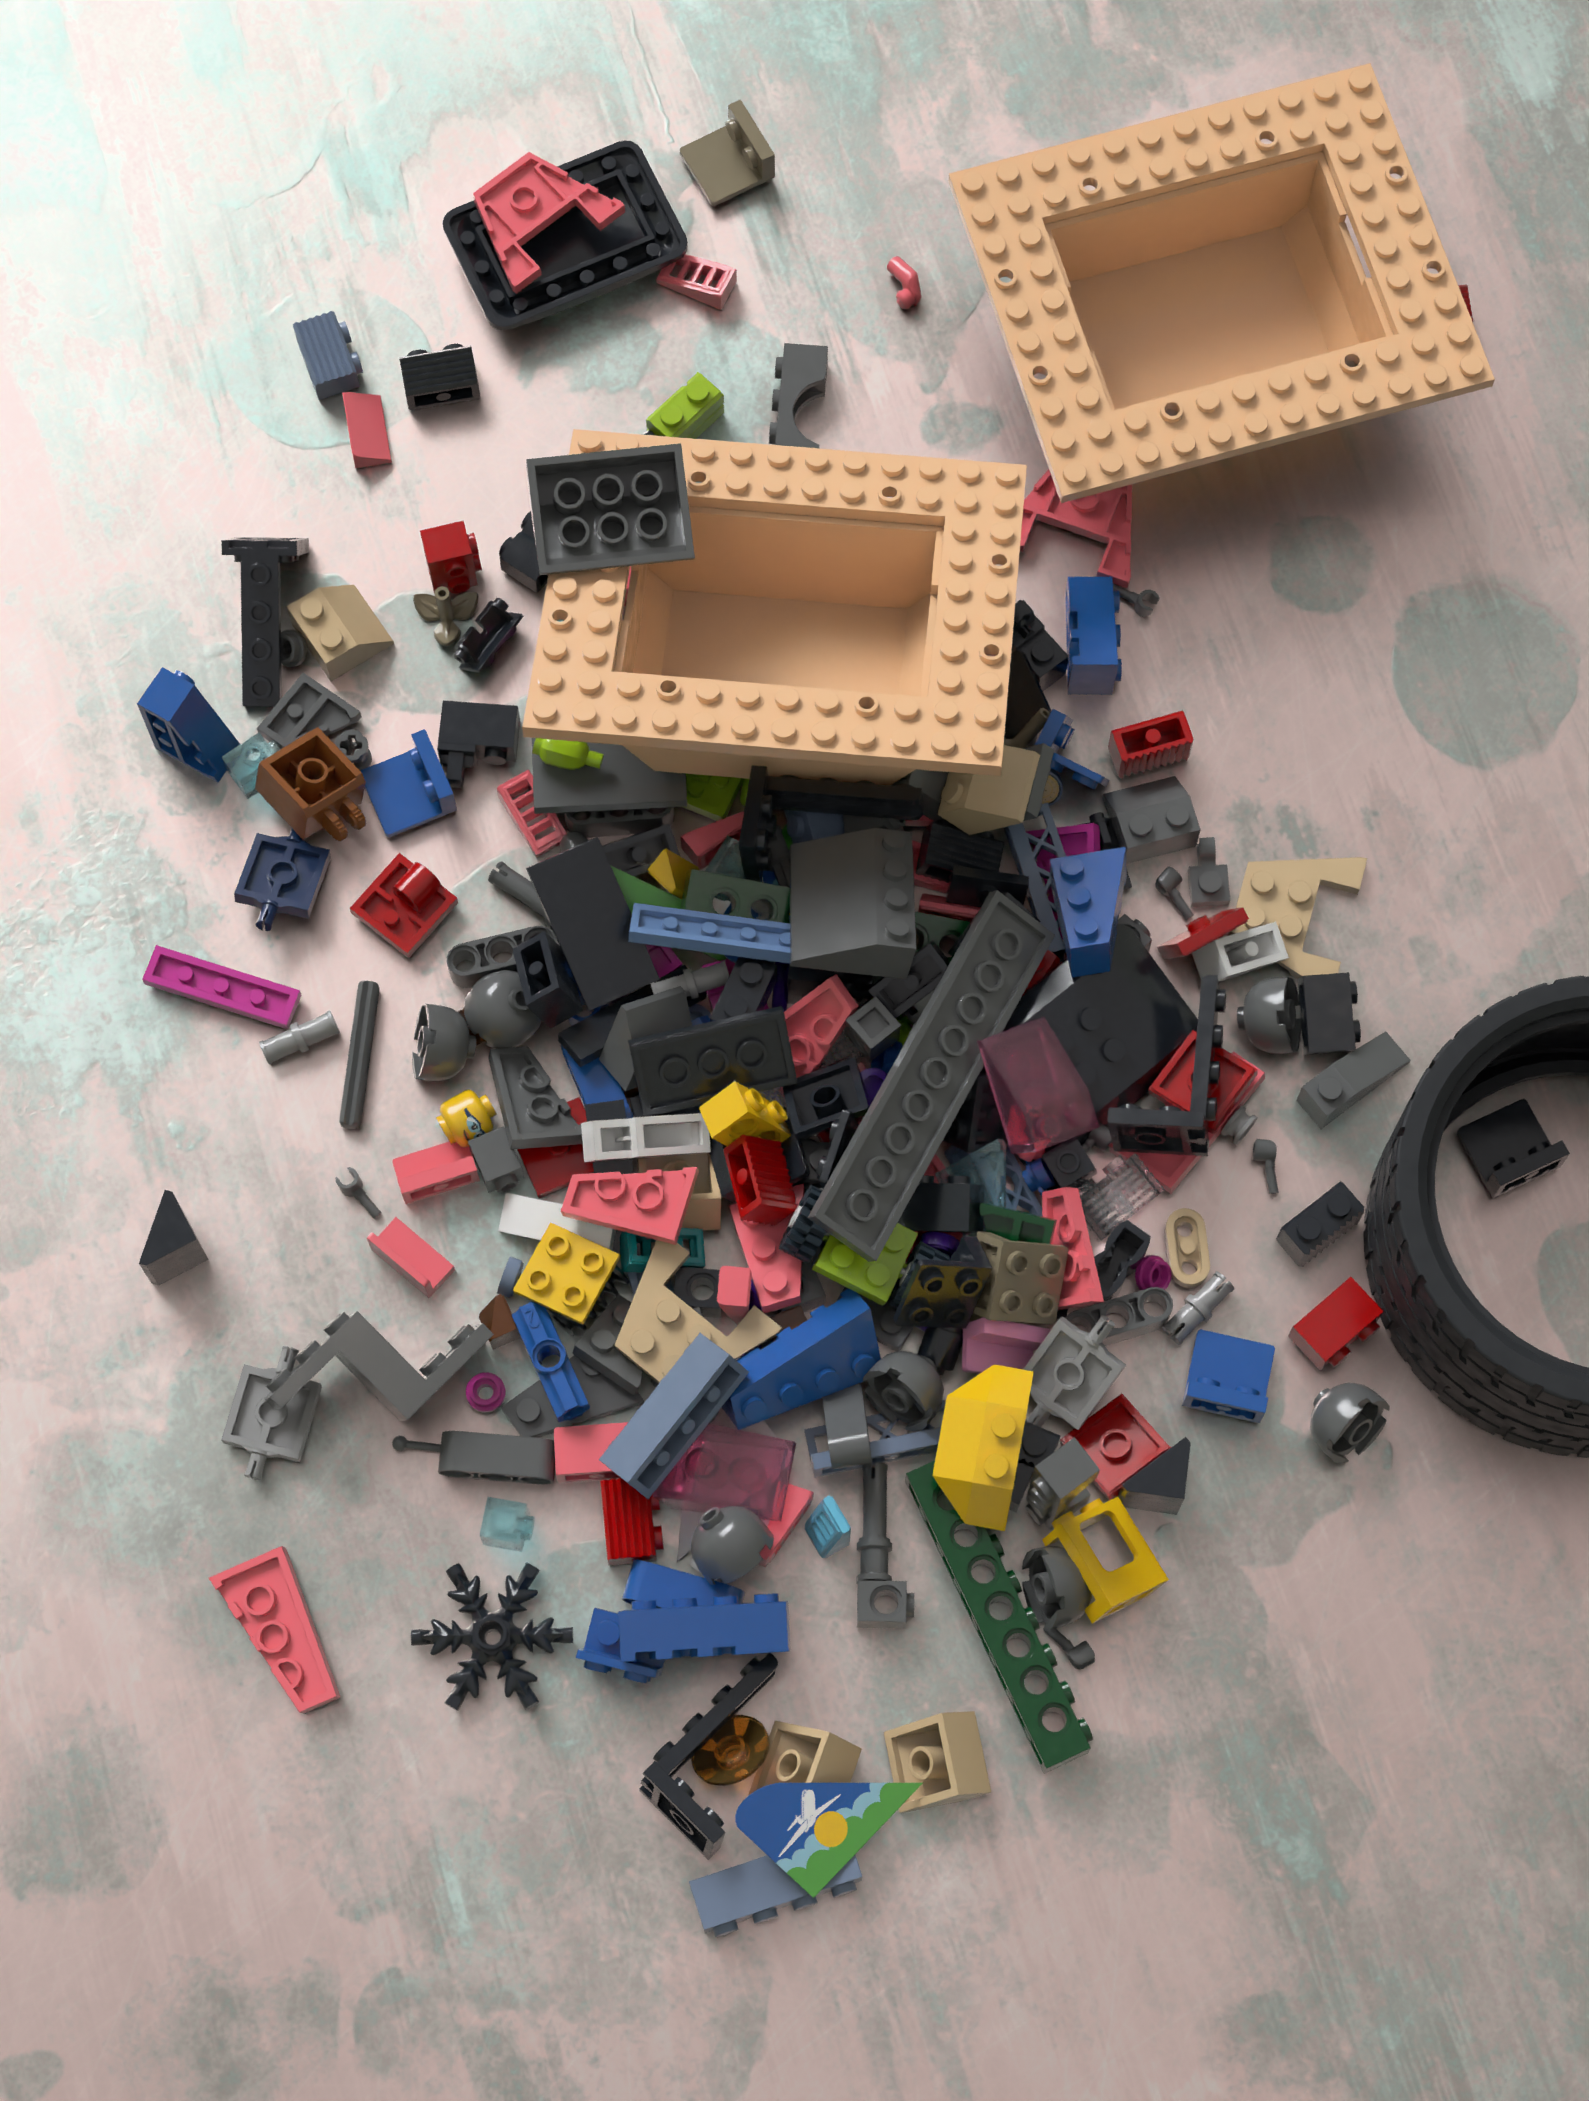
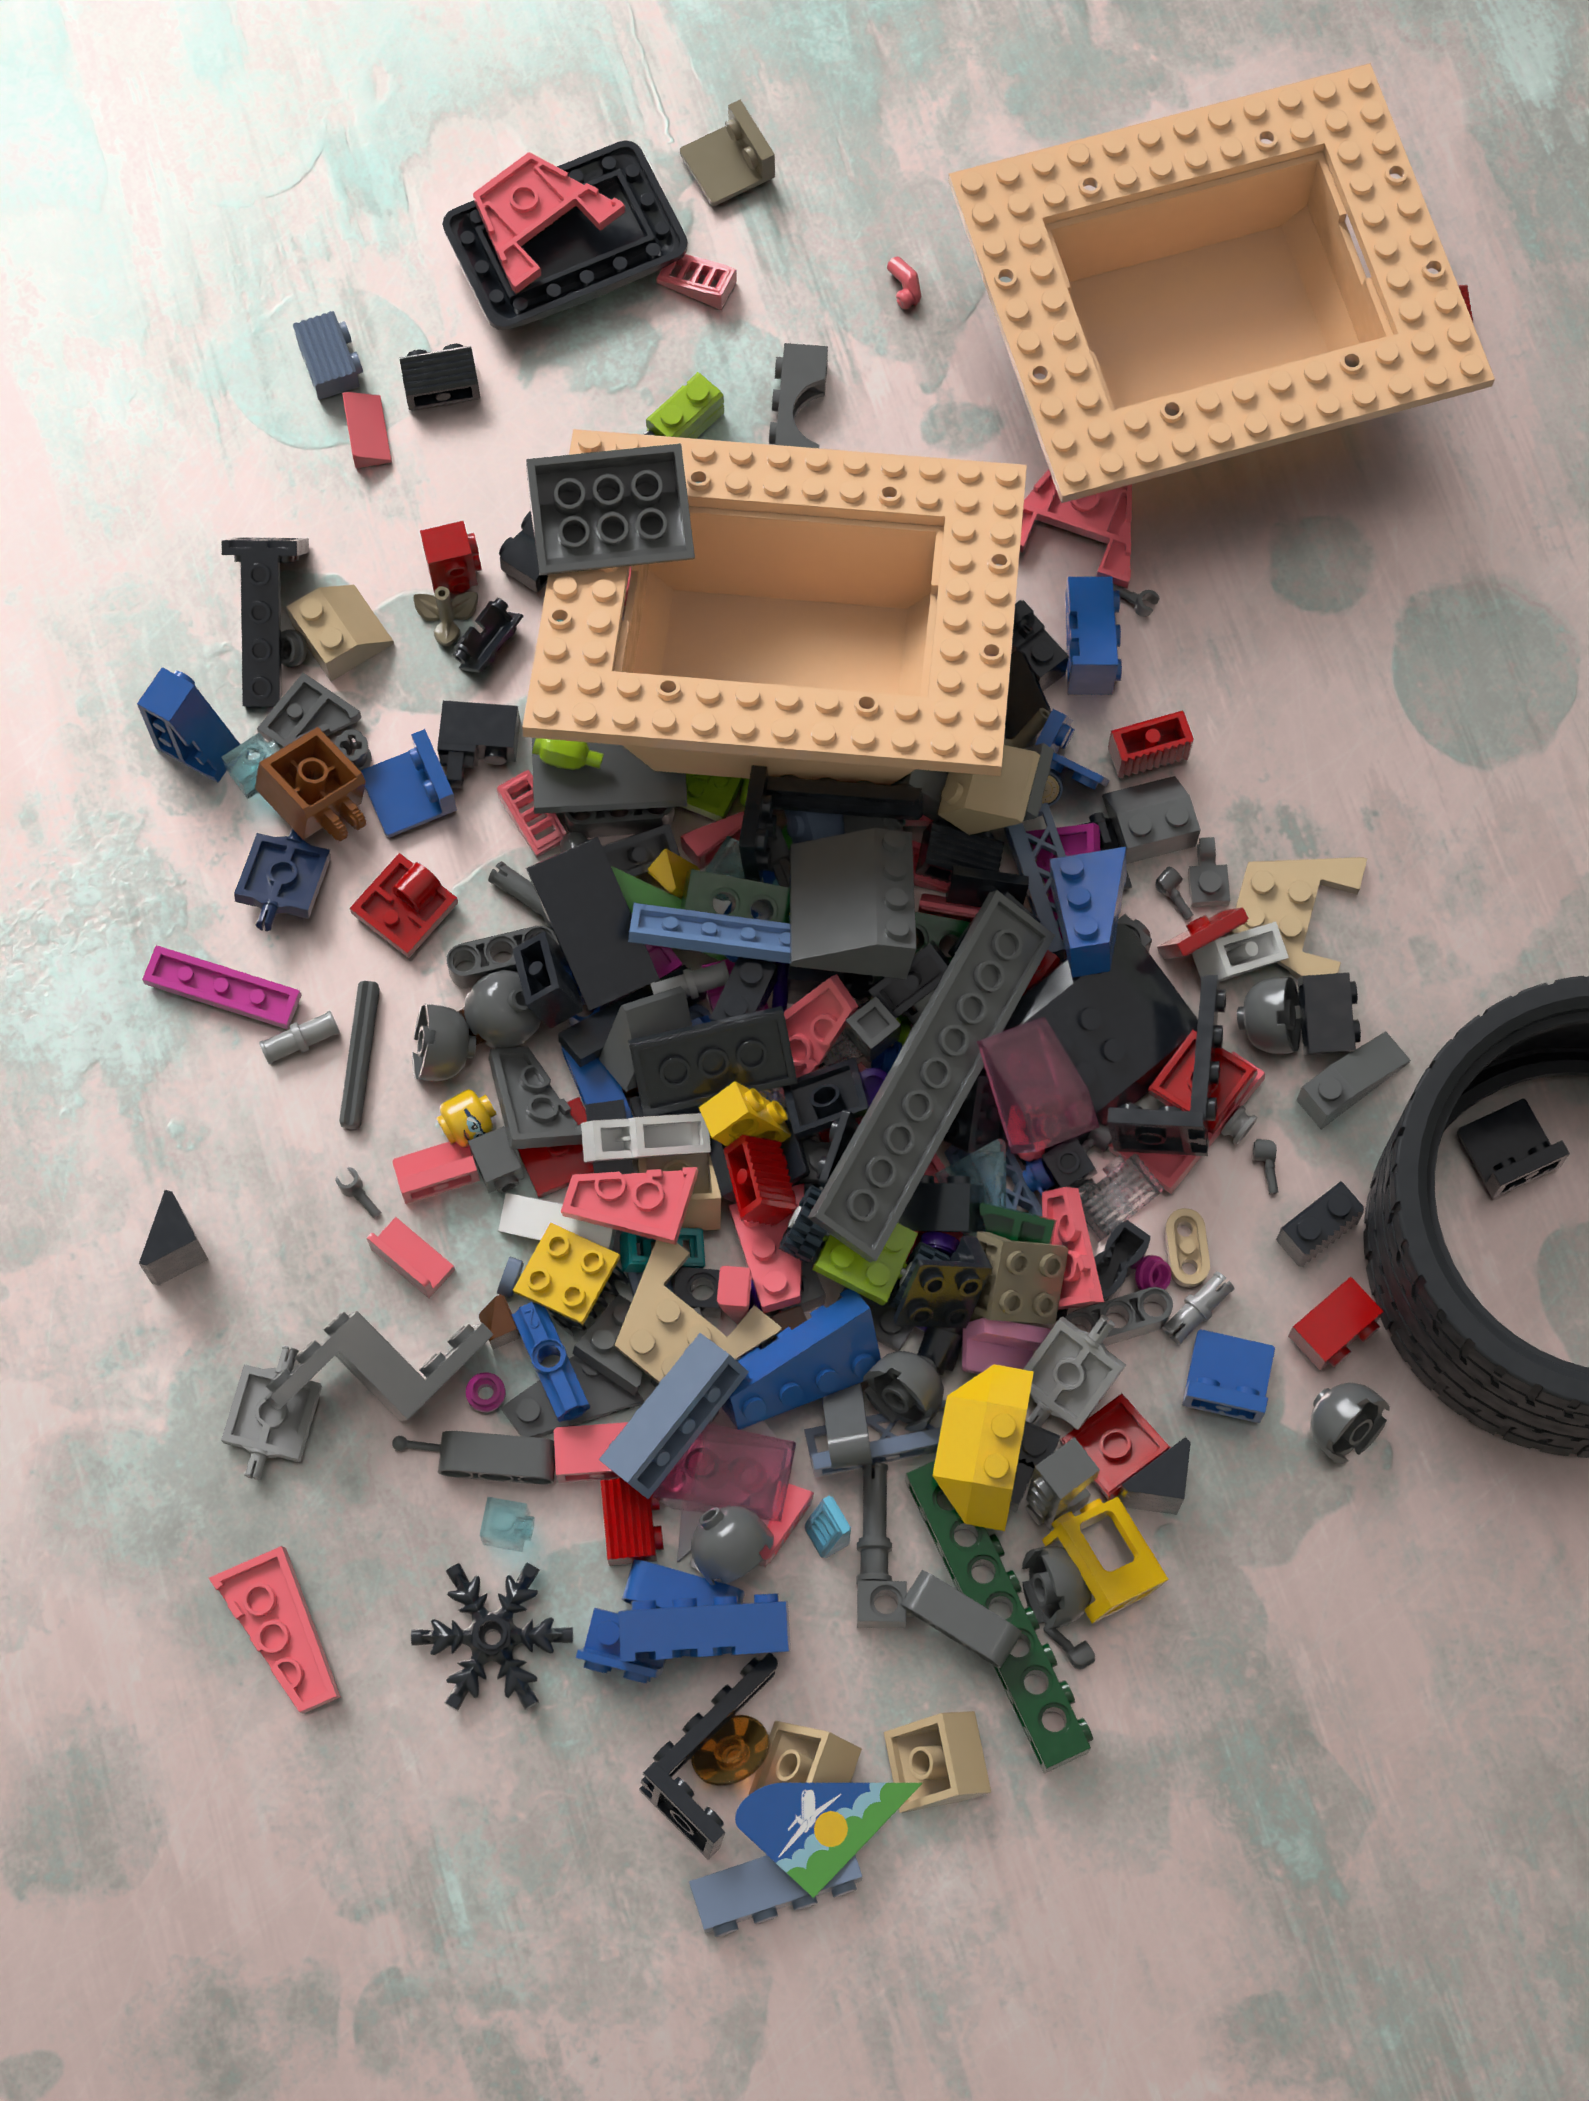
none -> dark grey beam [900,1570,1022,1668]

